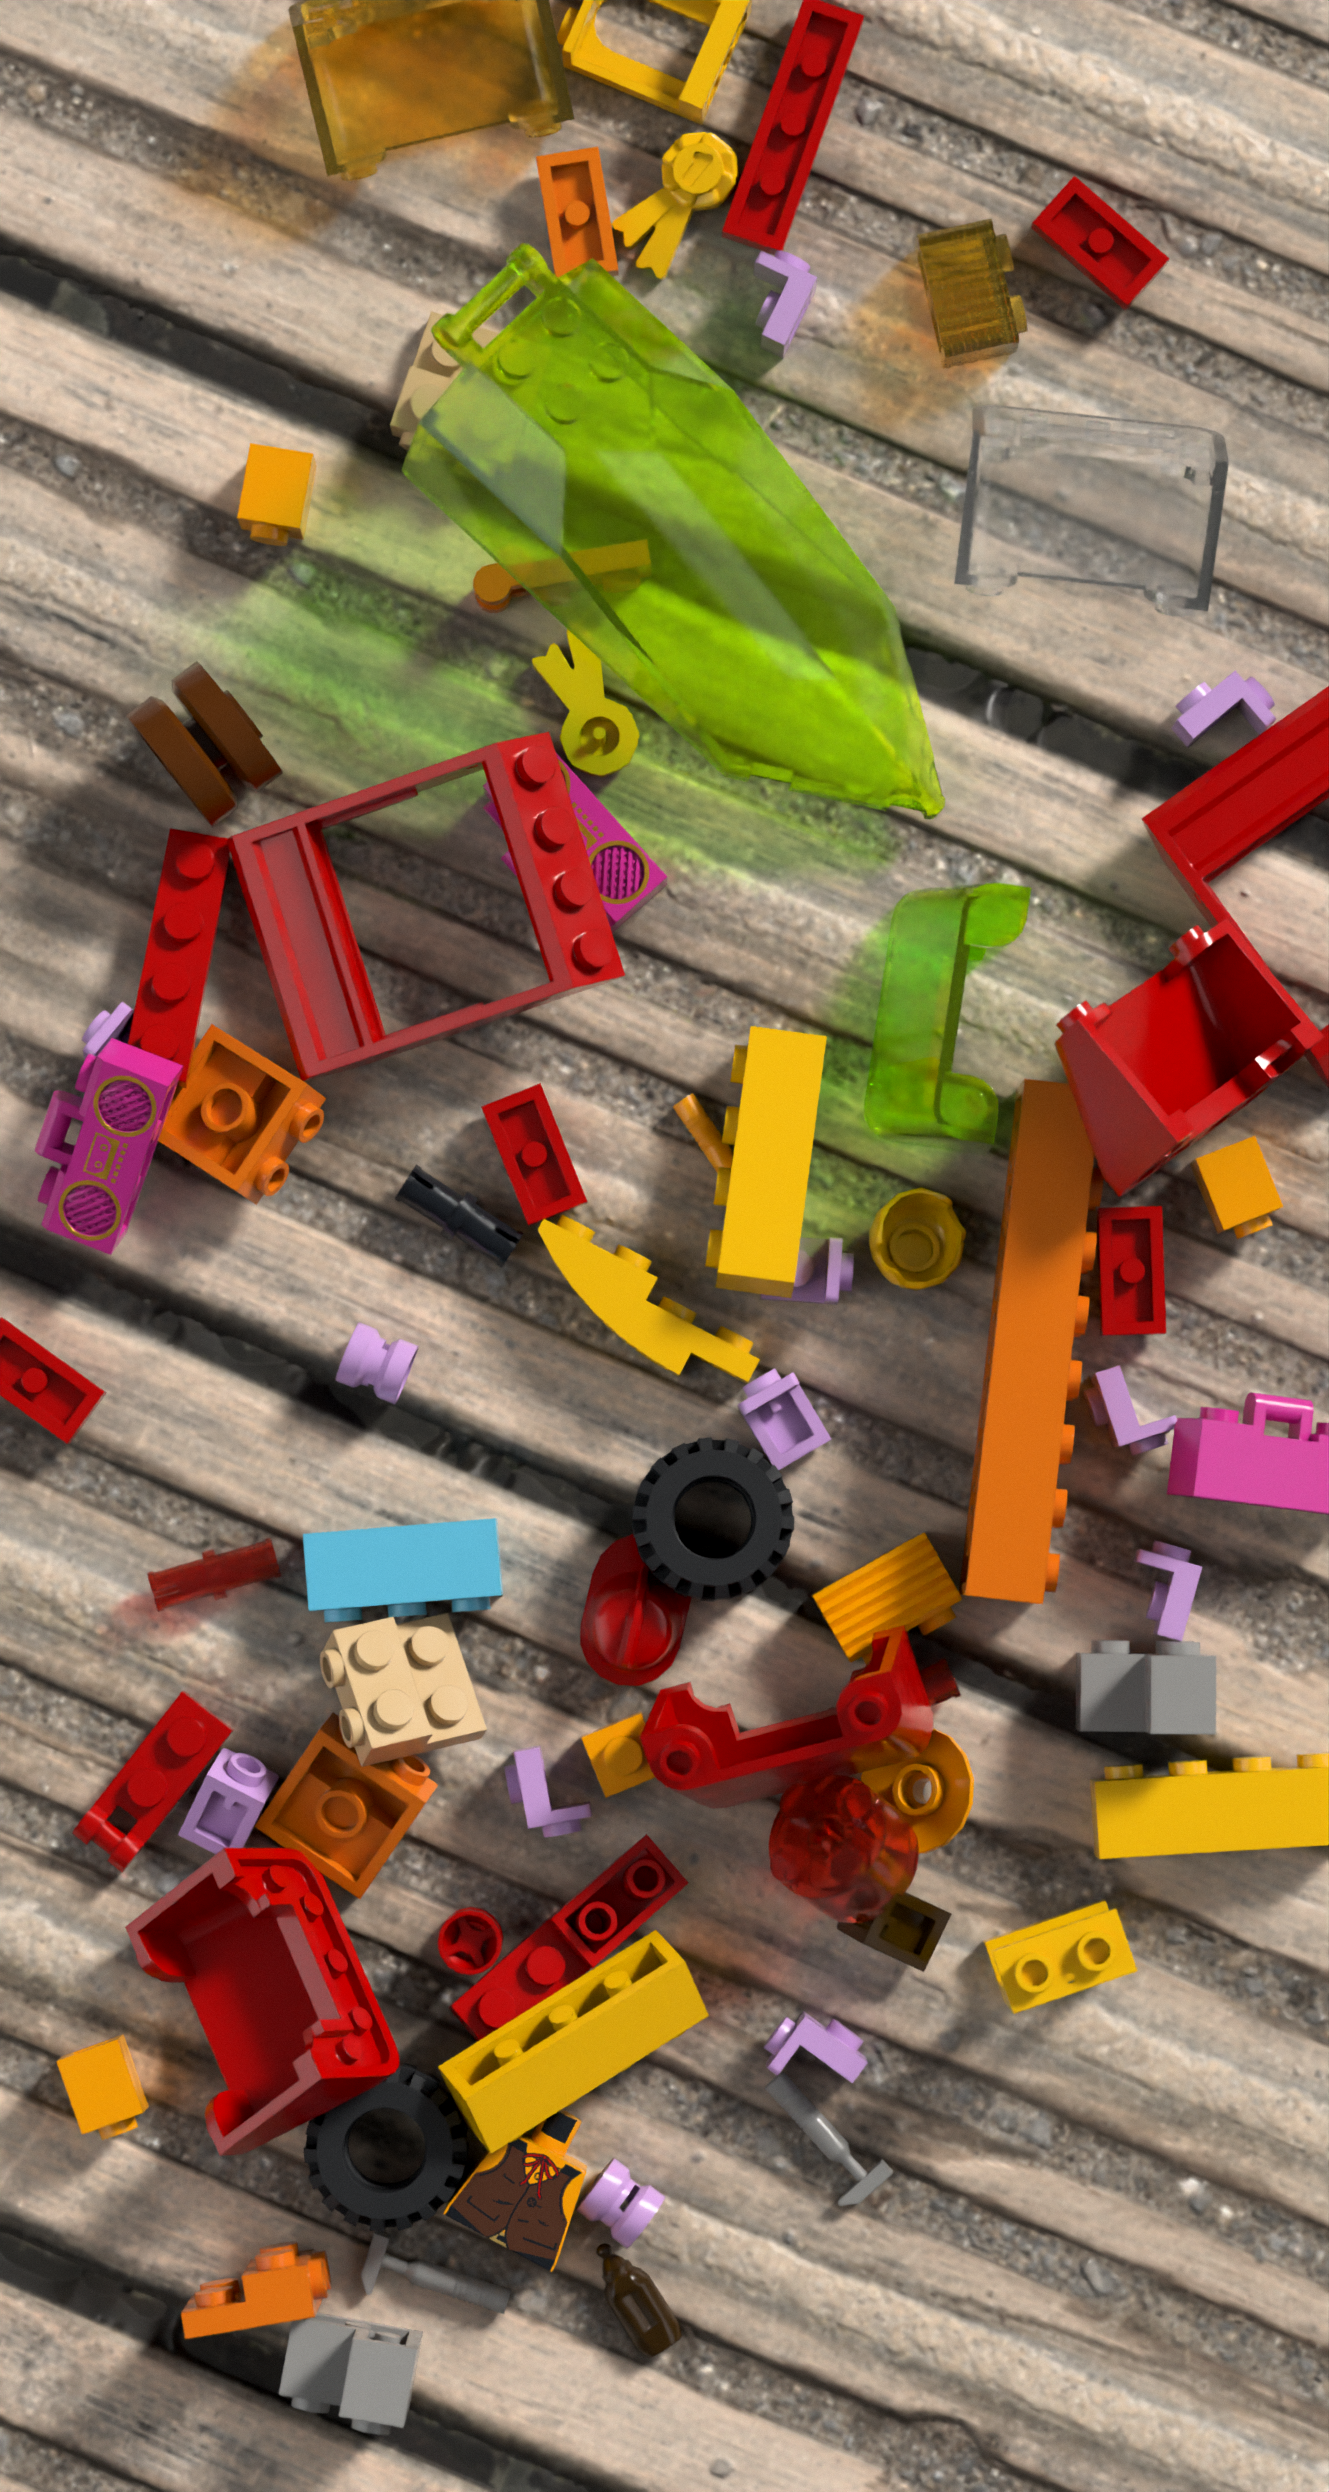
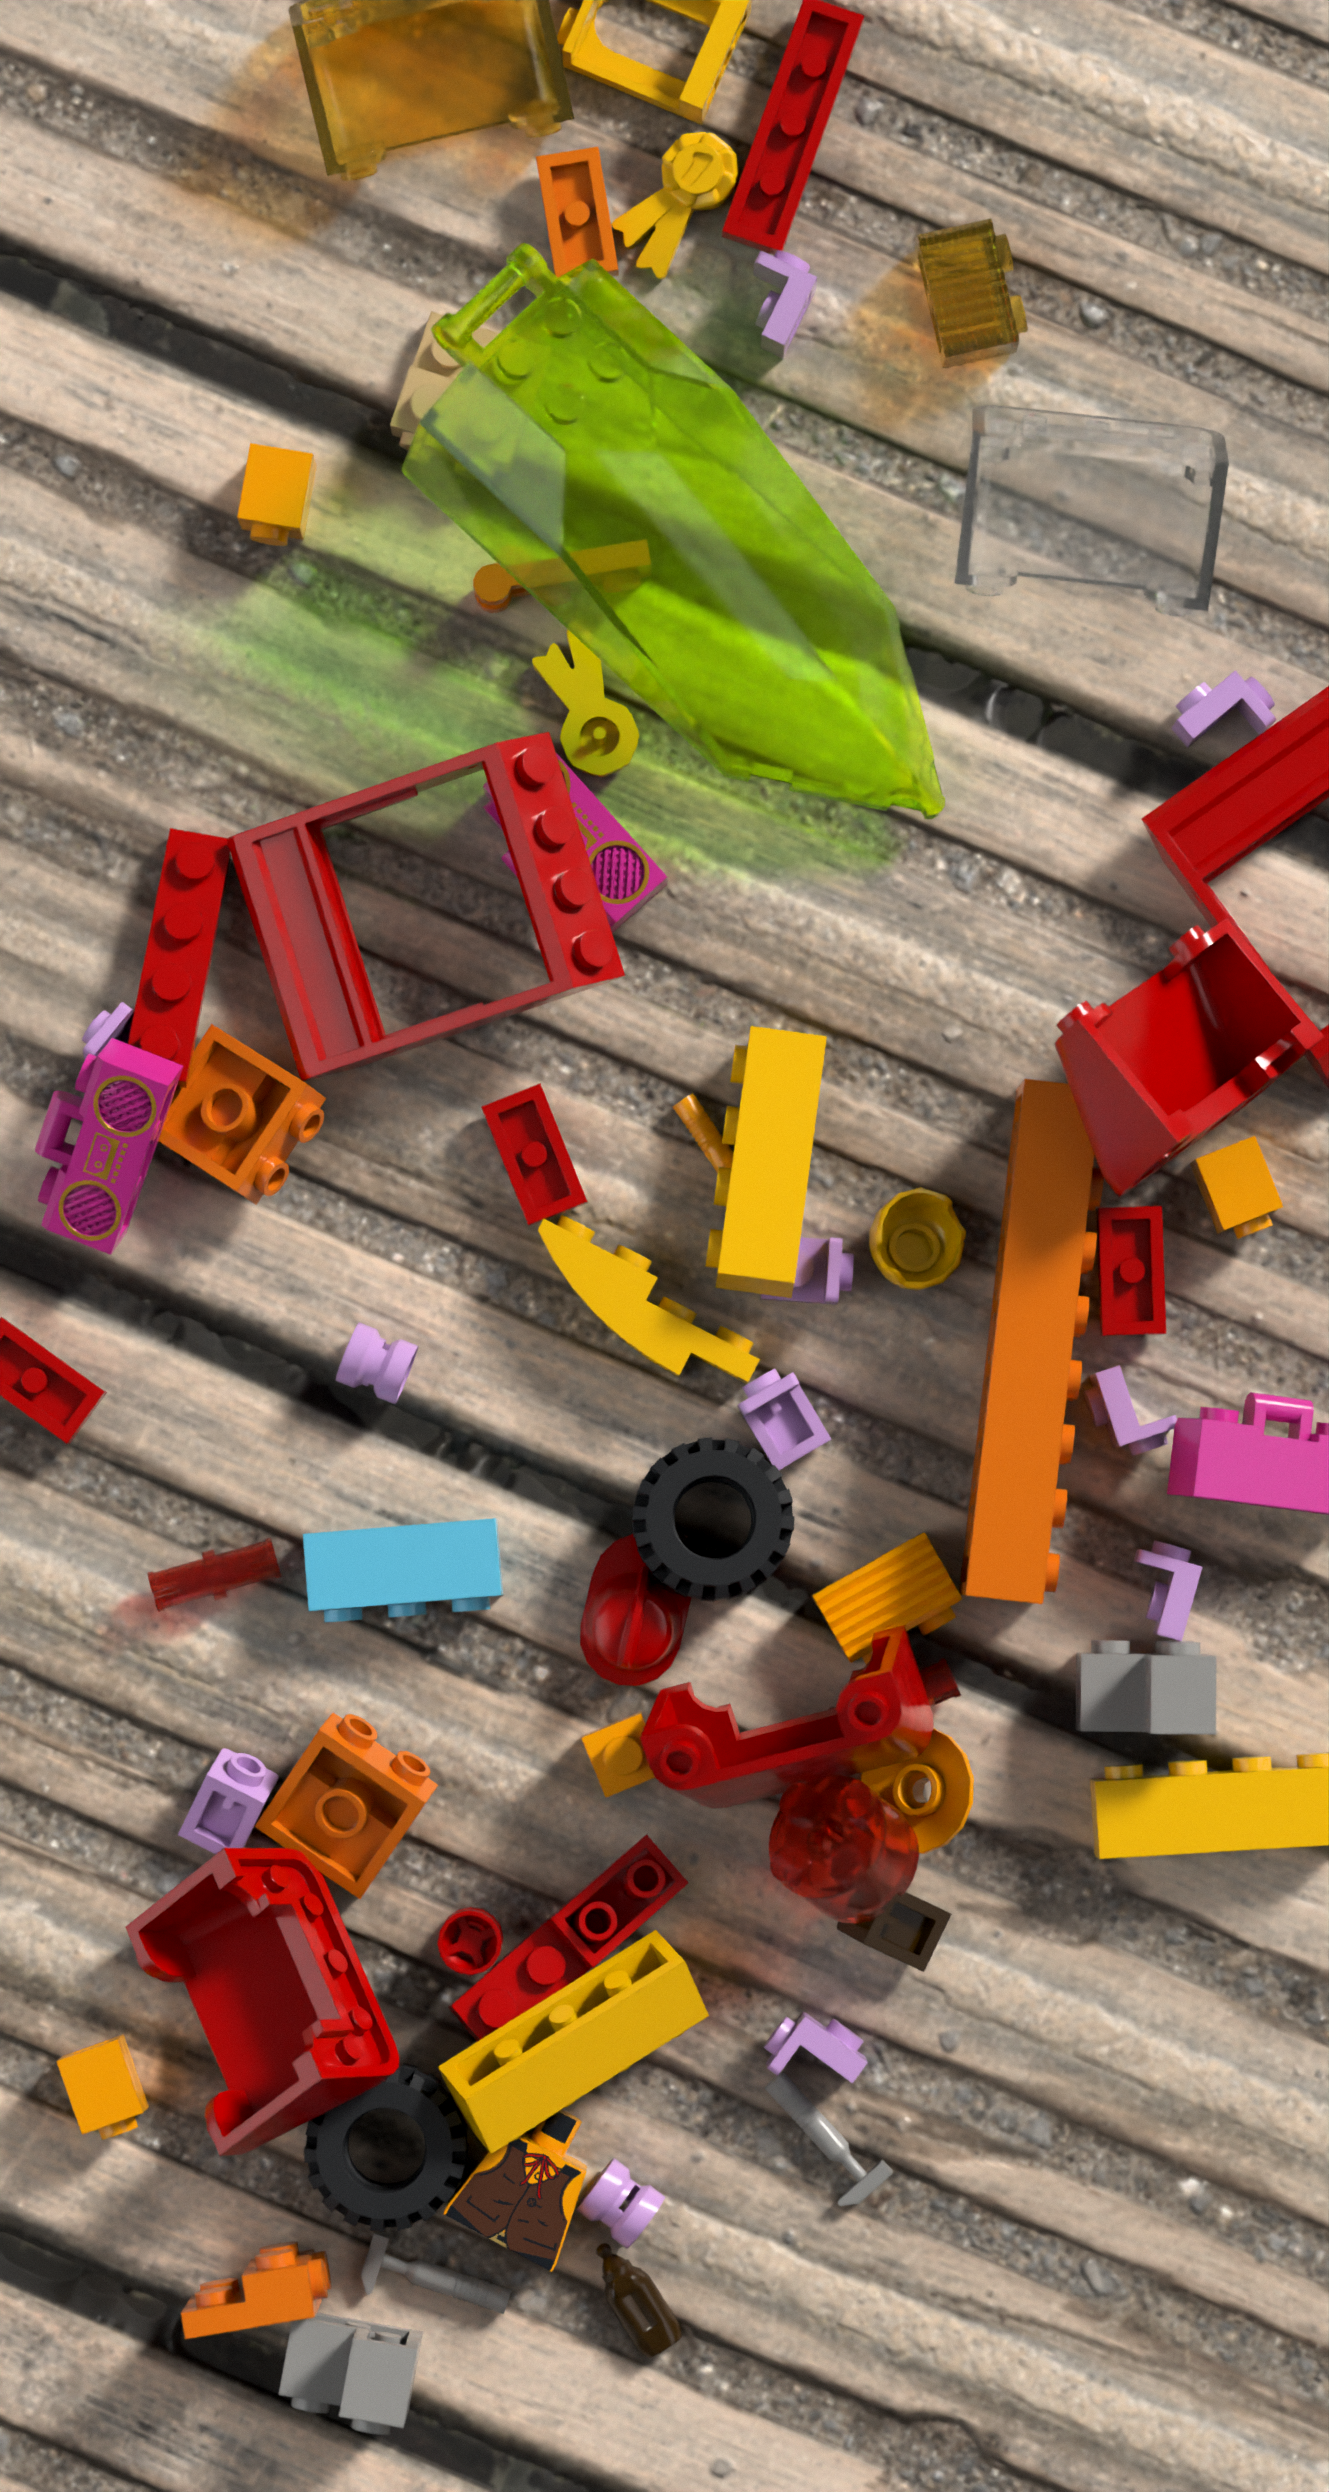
red plate [72,1691,234,1873] -> none
reddish brown wheel [126,661,283,828] -> none
tan plate [320,1613,487,1767] -> none
black pin [394,1164,524,1268] -> none
lavender bracket [504,1745,592,1838] -> none
clear neon green windscreen [864,883,1031,1156] -> none
yellow panel [983,1899,1138,2014] -> none
red plate [1031,176,1170,311] -> none

